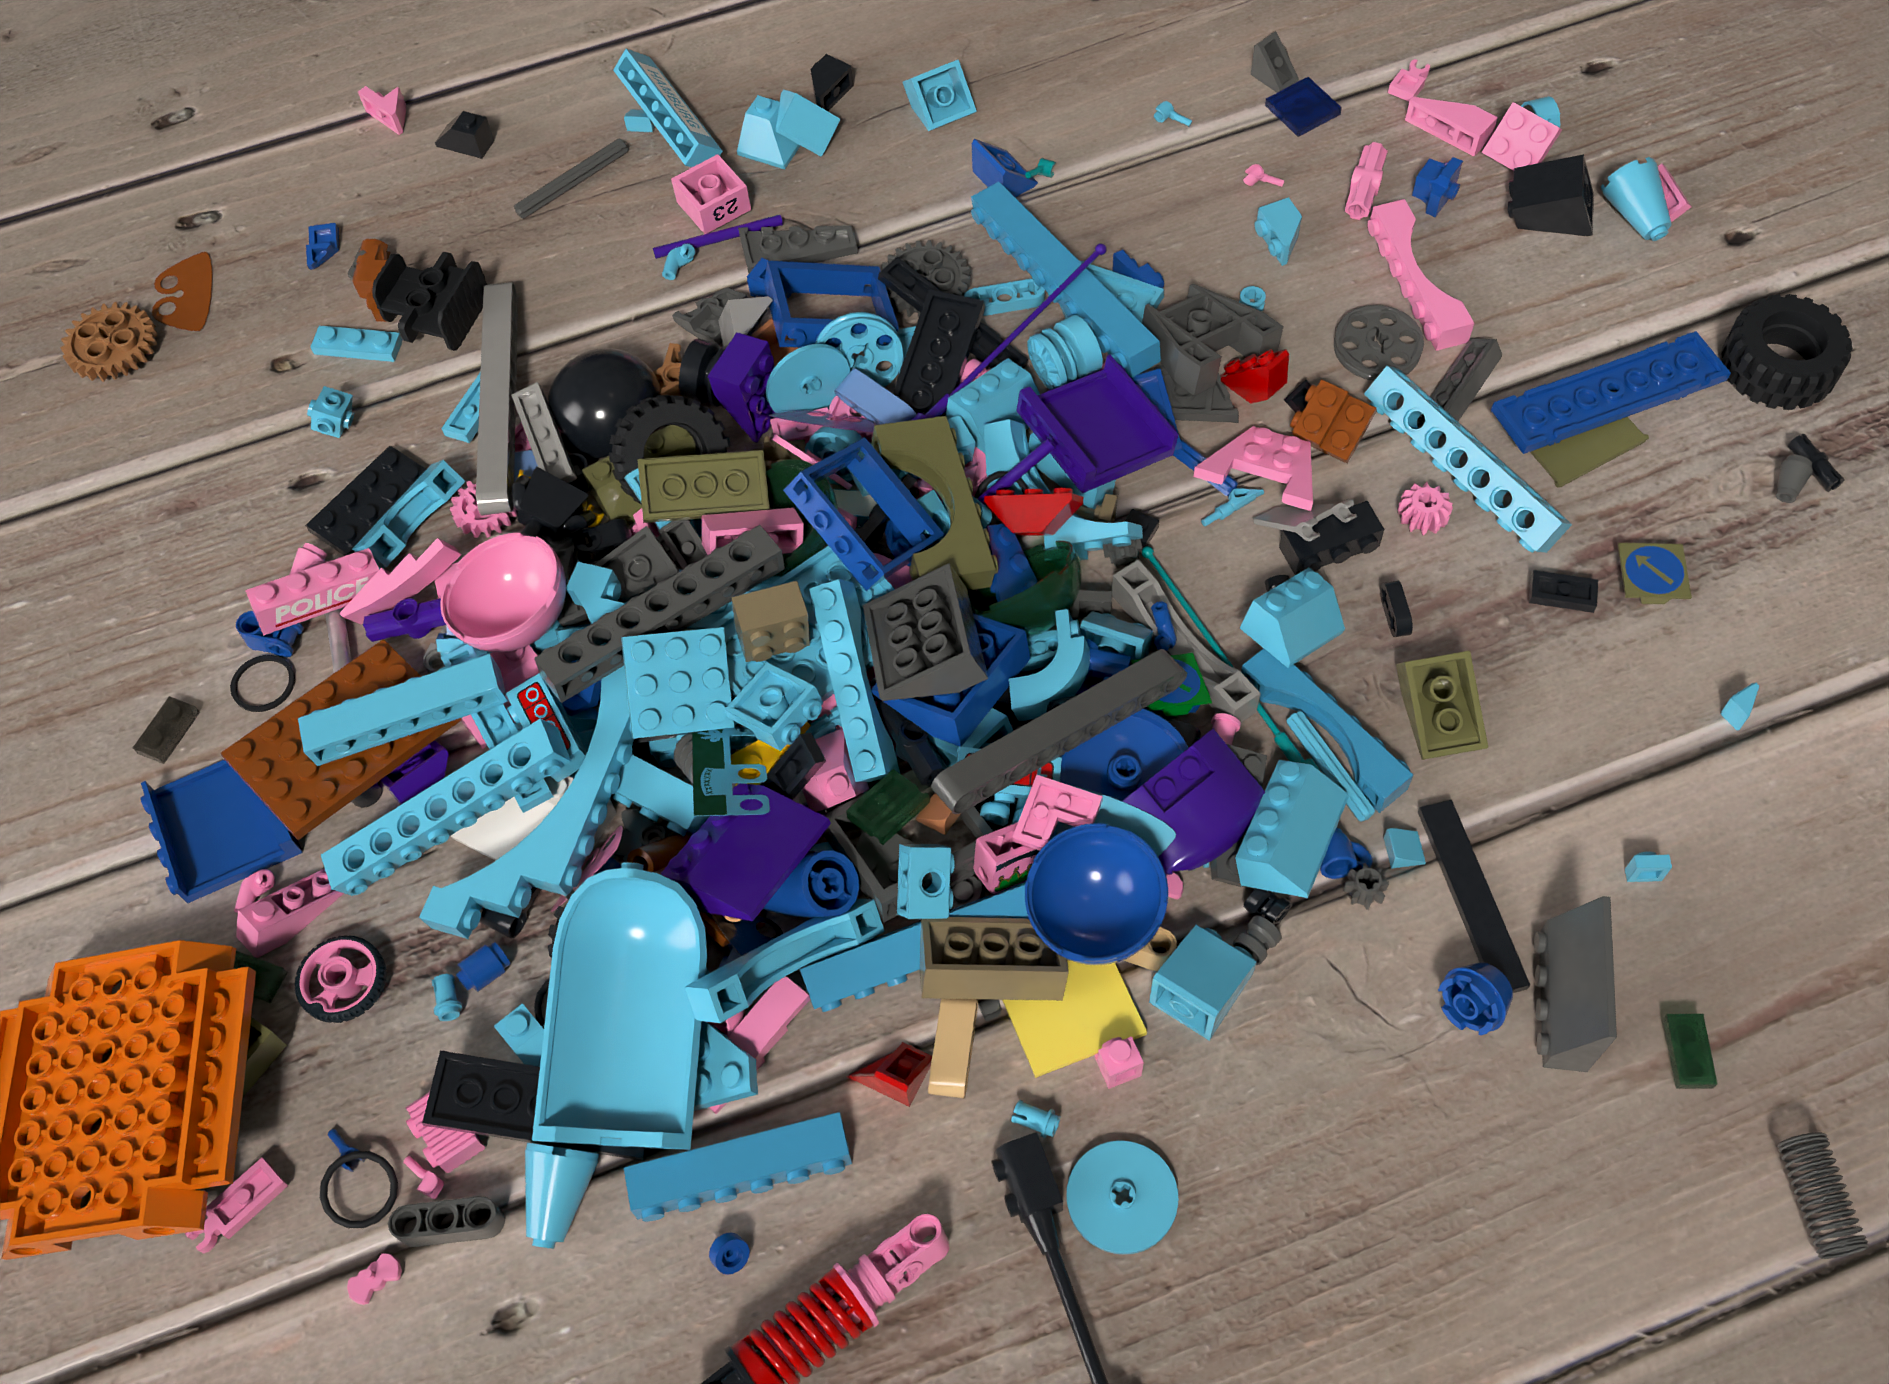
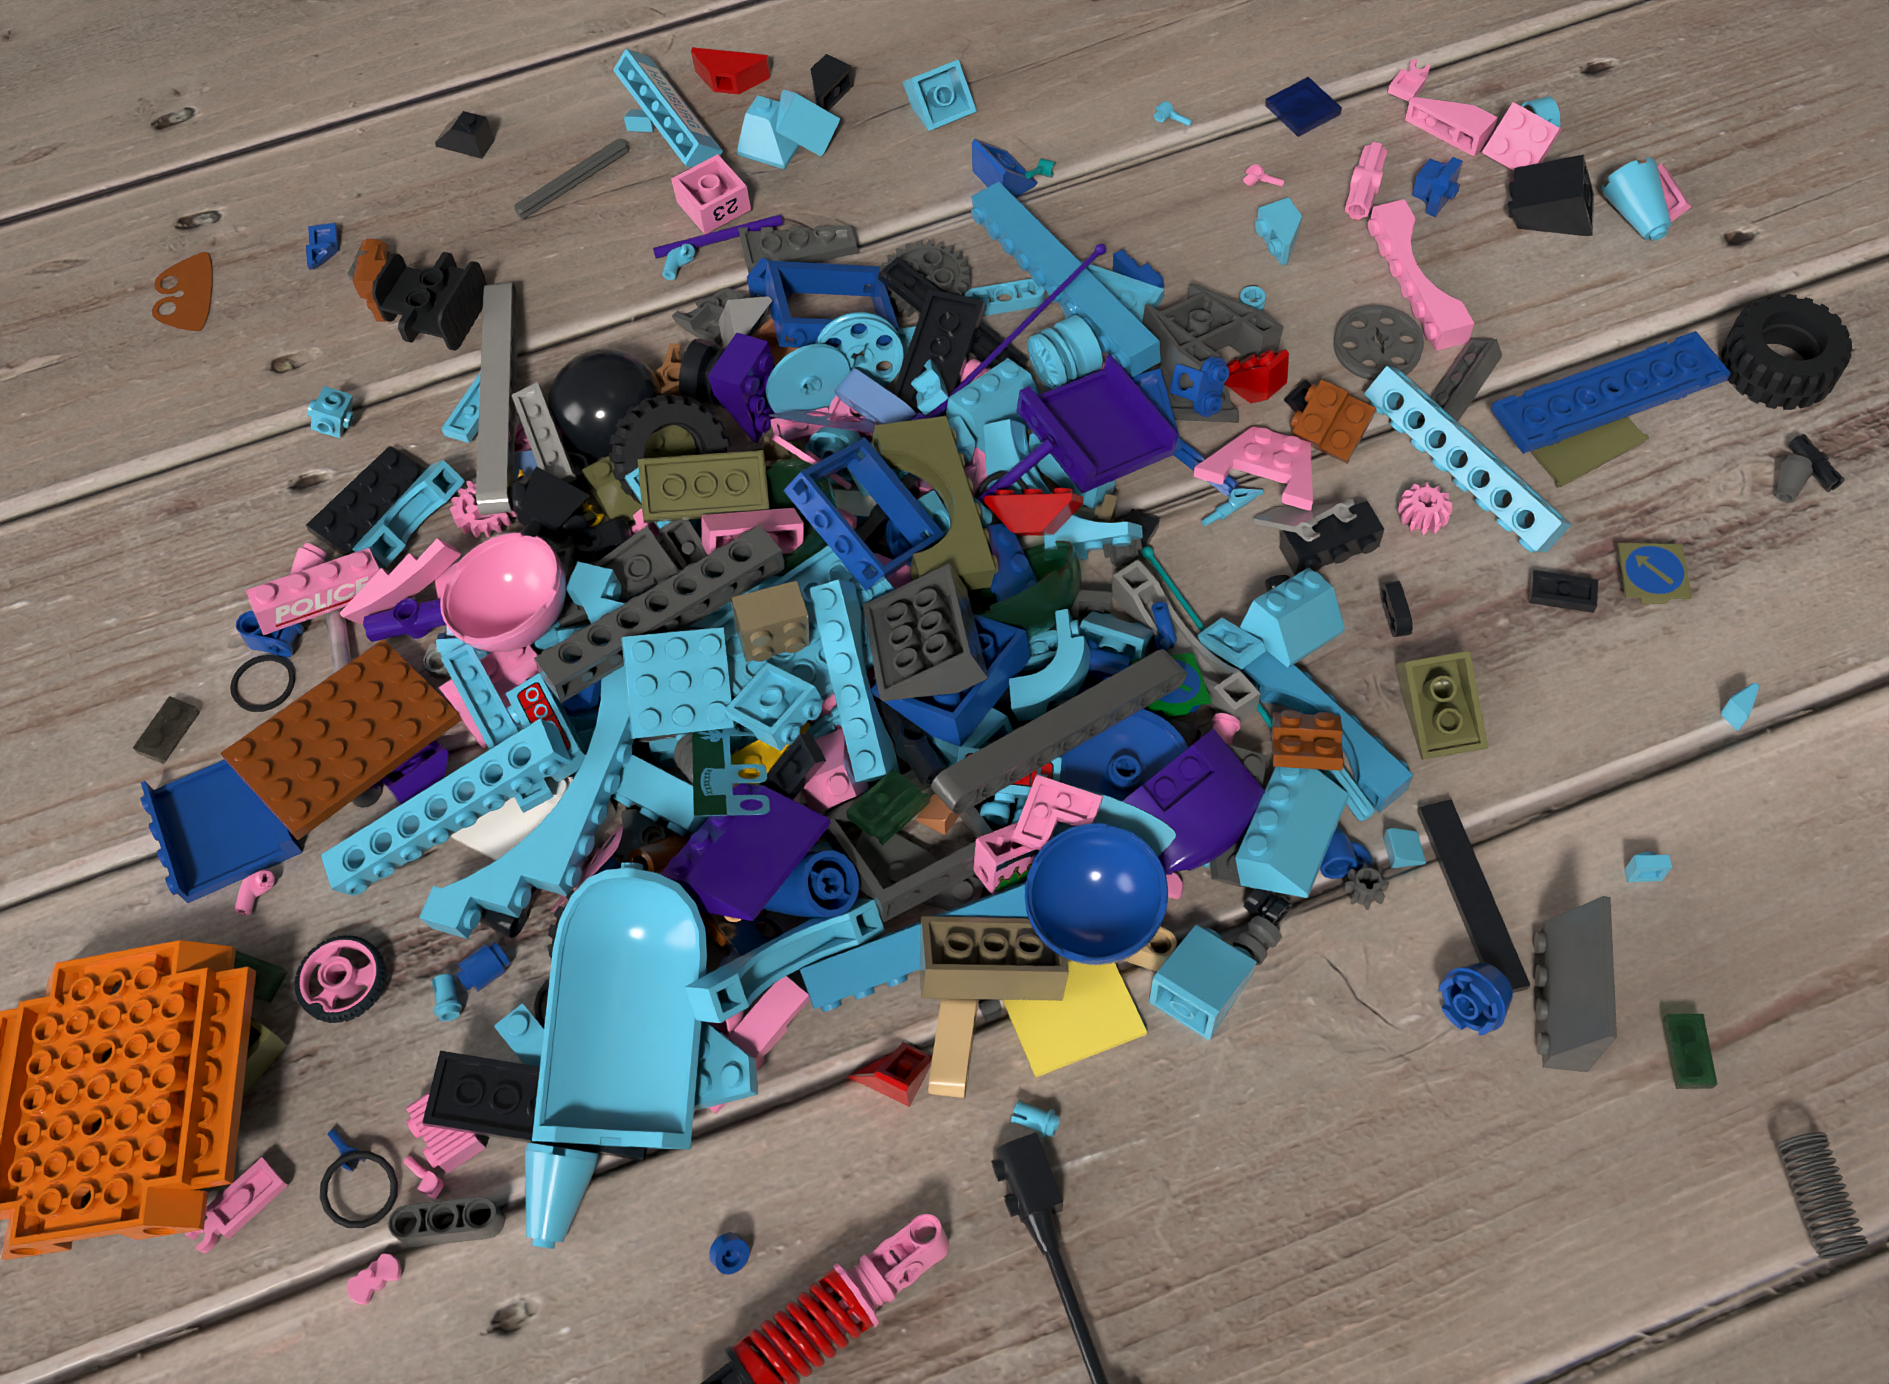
medium nougat gear [60,302,158,382] -> none
bright pink slope [236,868,344,959] -> none
medium azure brick [298,654,508,766] -> none
medium azure plate [310,325,403,362] -> none
bright pink slope [358,86,406,135] -> none
dark azure brick [623,1112,852,1222] -> none
medium azure brick [897,844,955,919] -> none
medium azure piece [1066,1141,1179,1254] -> none
bright pink brick [1094,1037,1144,1089] -> none
dark grey slope [1251,31,1299,93] -> none
none -> red slope [691,47,771,95]
none -> medium azure slope [911,359,949,416]
none -> blue bracket [1170,356,1229,417]
none -> medium azure plate [1198,618,1266,669]
none -> dark orange plate [1271,710,1344,771]

